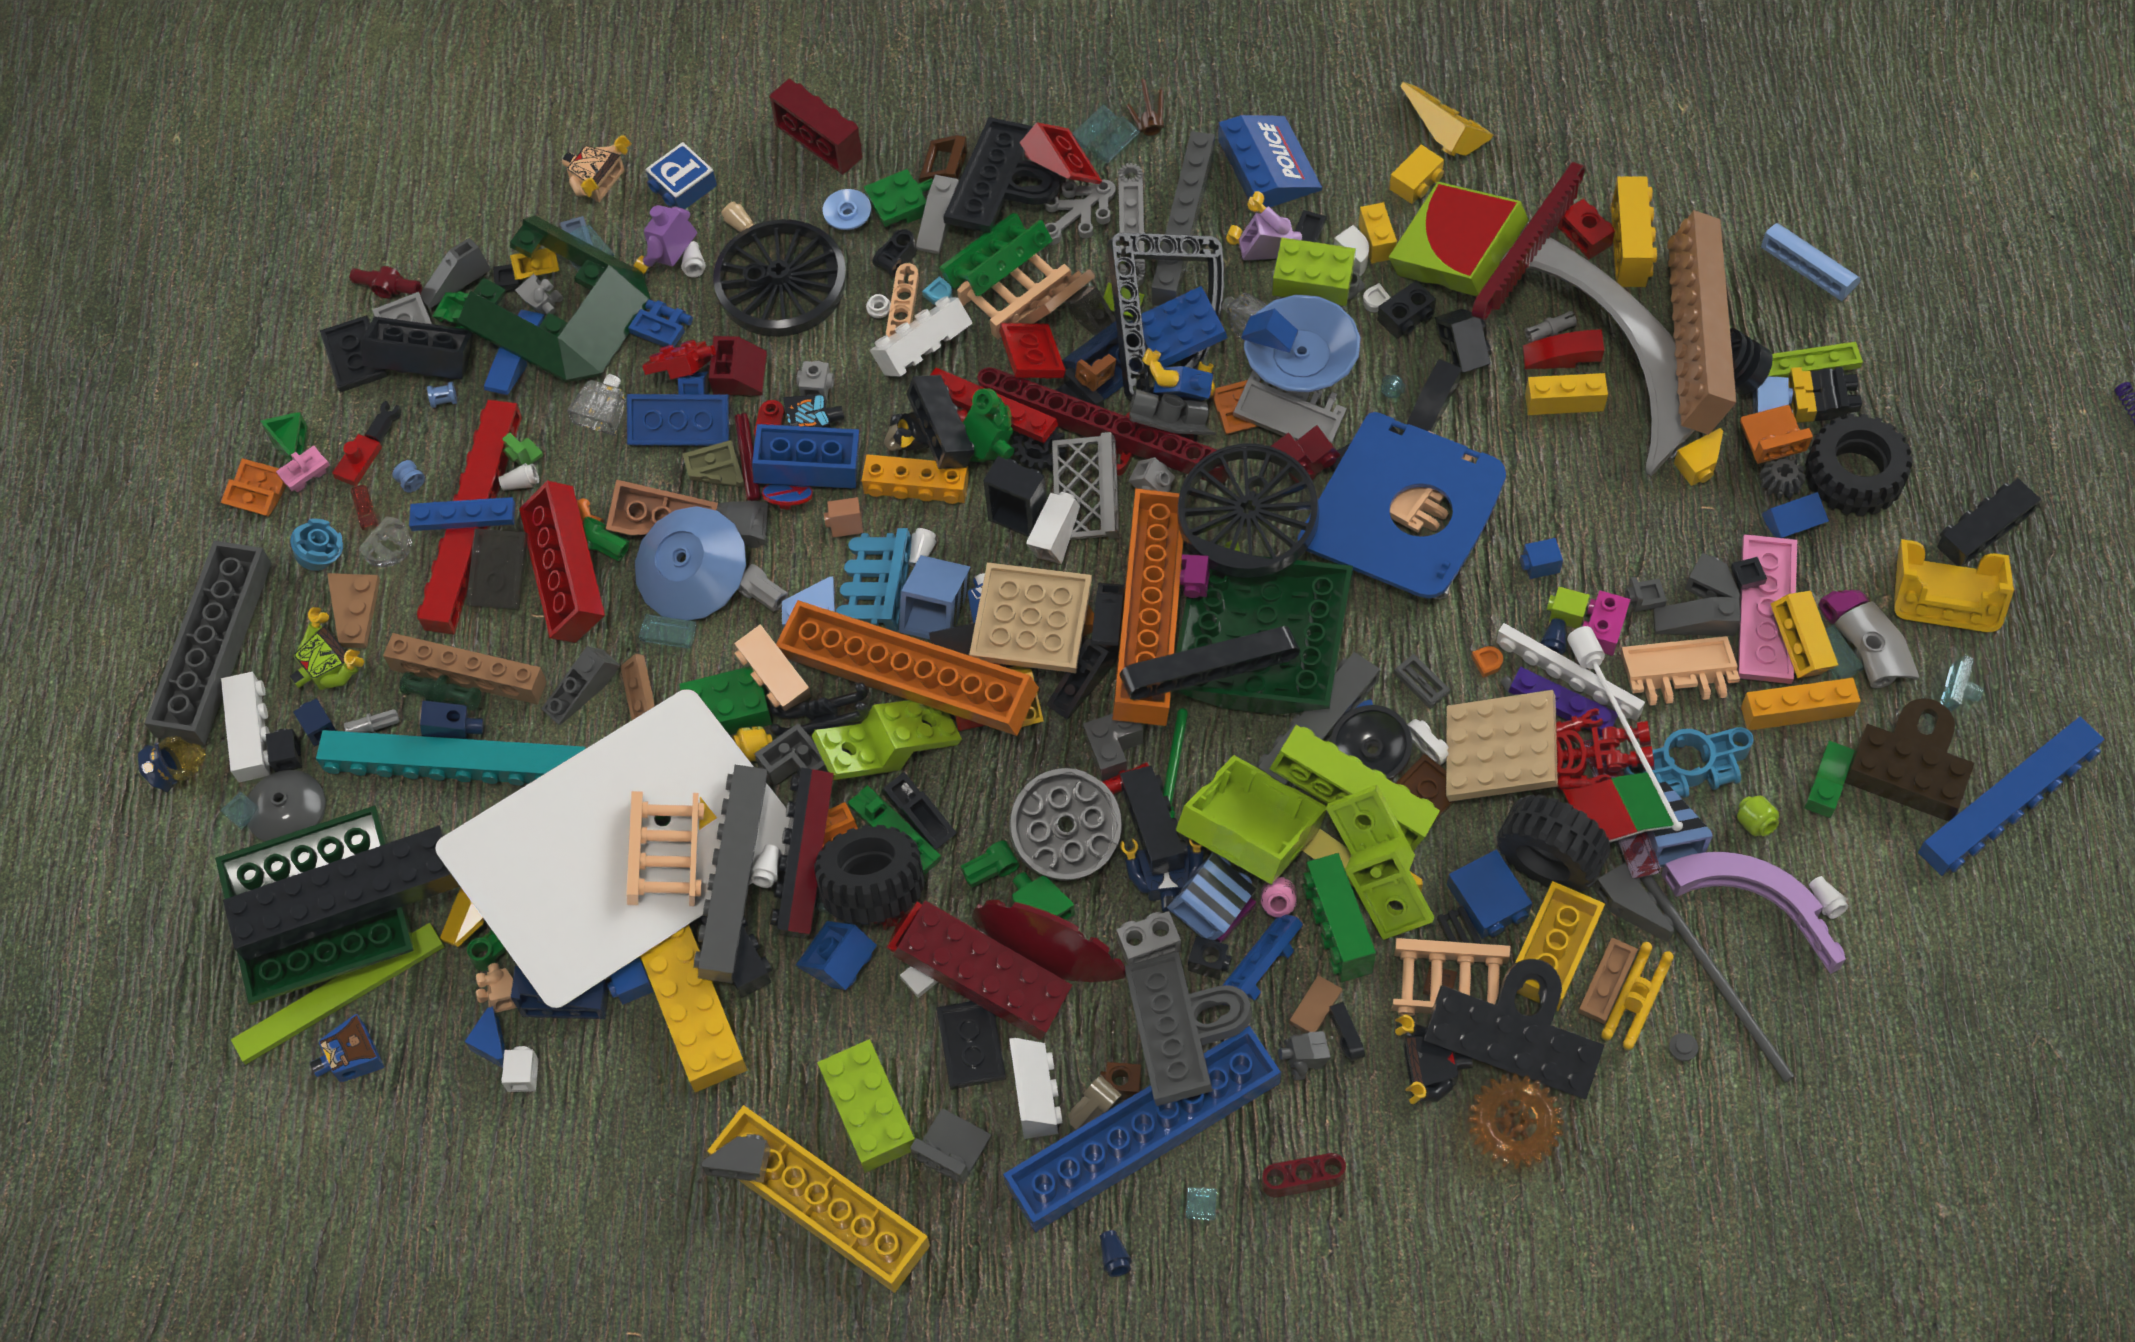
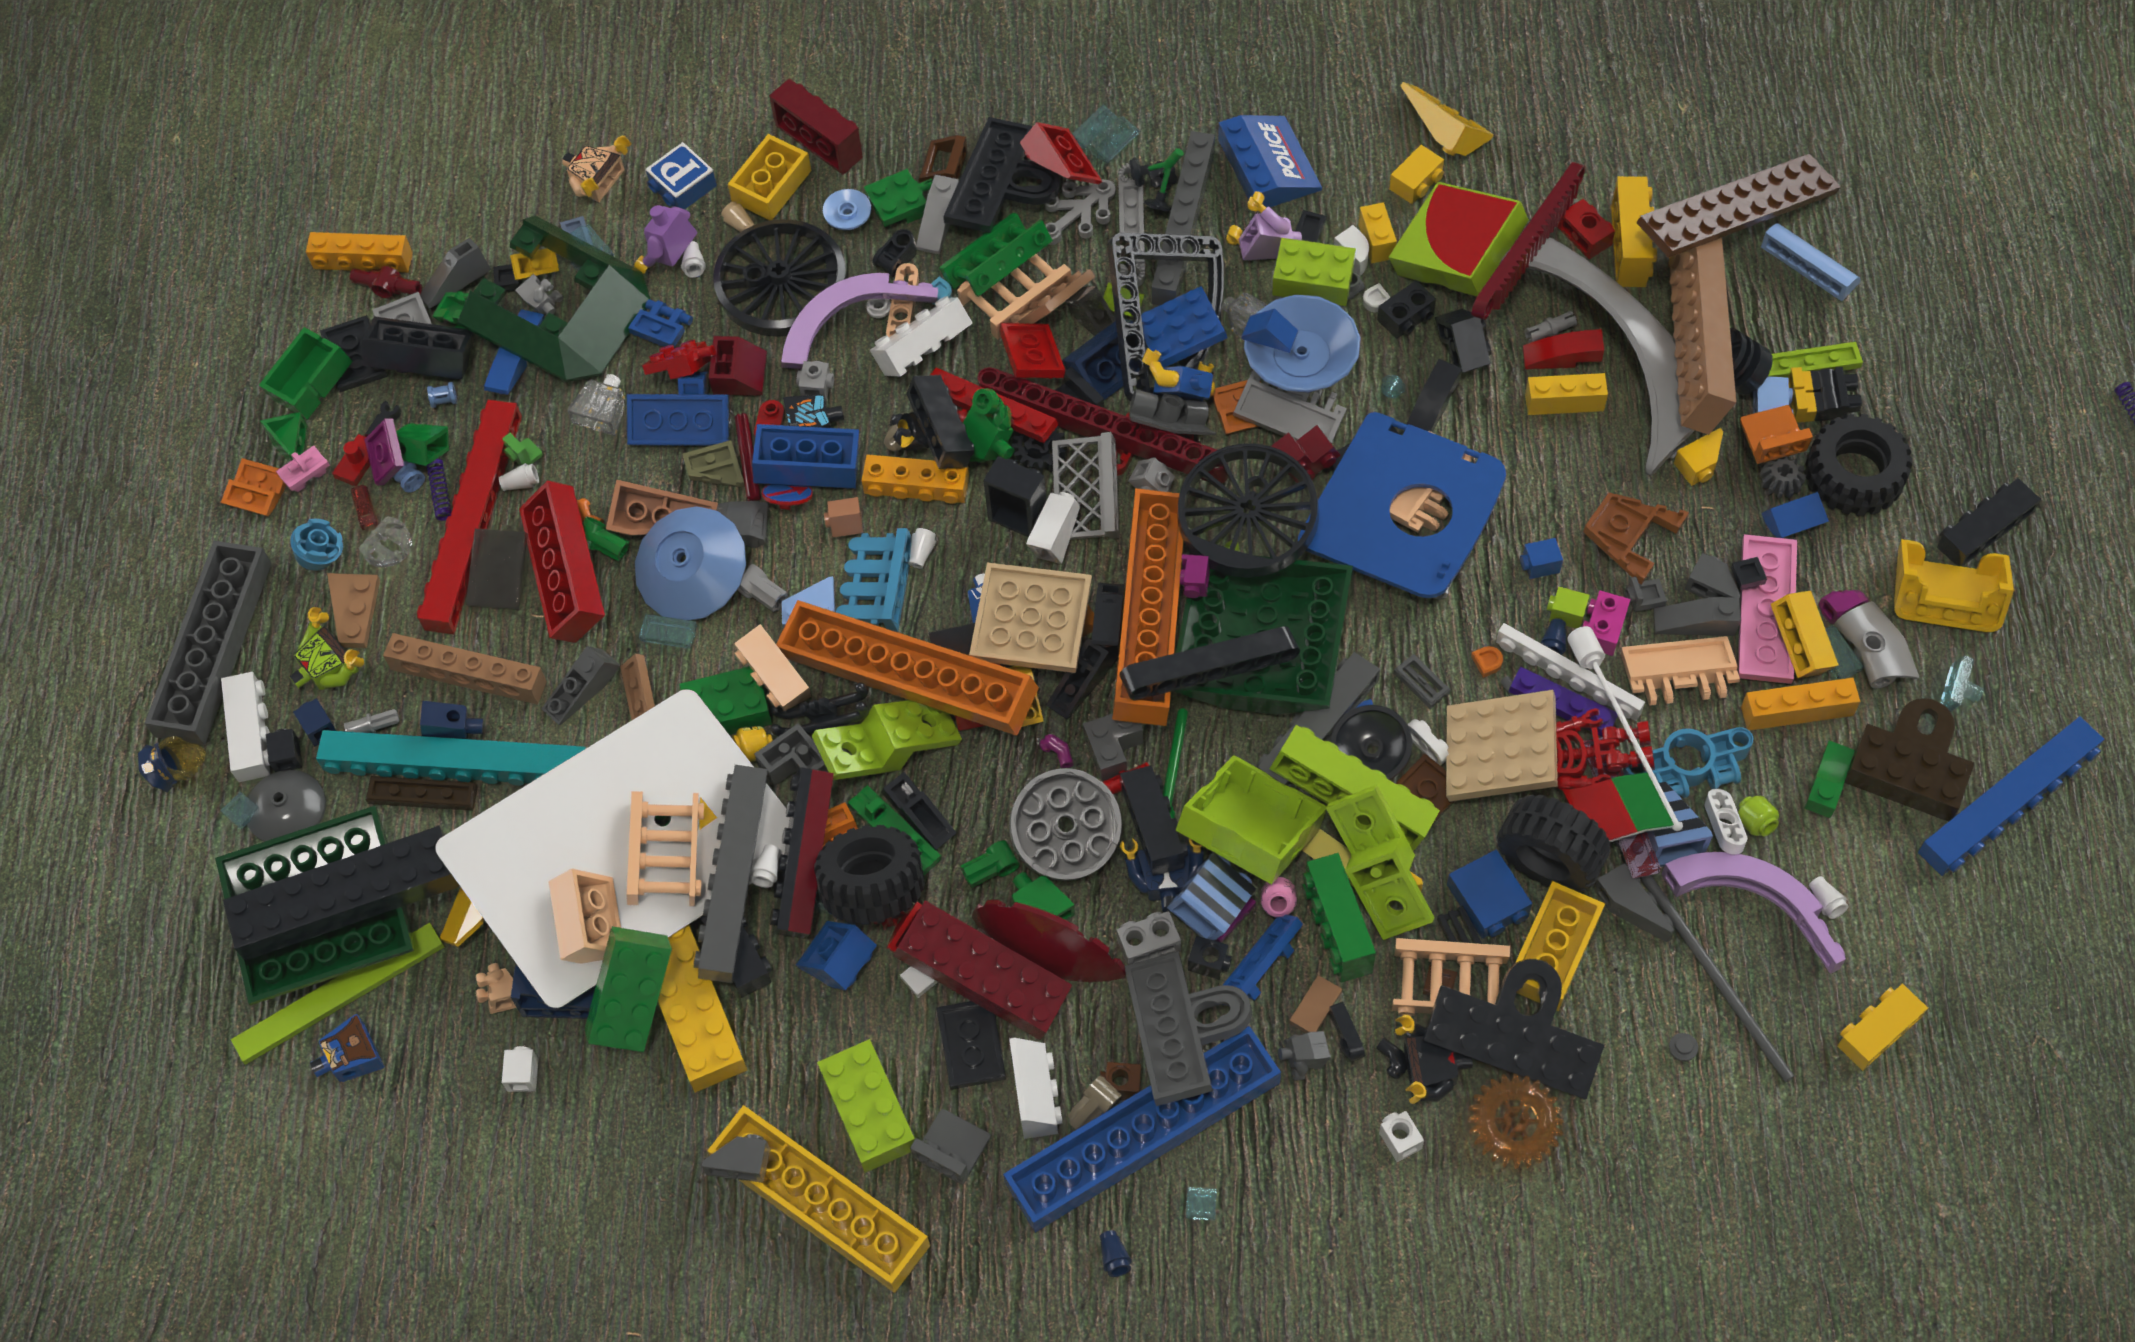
clear green piece [400,671,481,711] -> none
blue plate [409,497,515,531] -> none
blue slope [465,1007,506,1068] -> none
green piece [467,930,507,971] -> none
medium blue slope [899,555,971,640] -> none
dark orange bracket [1075,354,1116,392] -> none
reddish brown plant [1127,78,1164,136] -> none
dark red beam [1262,1153,1346,1198] -> none
medium nougat plate [1578,938,1638,1024] -> none
yellow piece [1601,942,1674,1051] -> none
none -> green piece [259,327,353,420]
none -> light orange brick [306,232,413,273]
none -> magenta tile [365,419,404,486]
none -> dark brown tile [366,776,478,811]
none -> green torso [396,423,449,466]
none -> dark purple piece [427,459,452,521]
none -> light nougat slope [548,869,621,964]
none -> green brick [585,926,672,1052]
none -> yellow brick [728,134,812,221]
none -> lavender arch [781,273,938,369]
none -> magenta arm [1039,734,1073,768]
none -> black plant [1129,148,1183,212]
none -> black arm [1376,1037,1407,1079]
none -> white brick [1379,1111,1424,1162]
none -> dark orange wing [1583,493,1689,585]
none -> plate [1636,154,1841,258]
none -> white beam [1704,789,1747,855]
none -> yellow brick [1837,983,1928,1071]

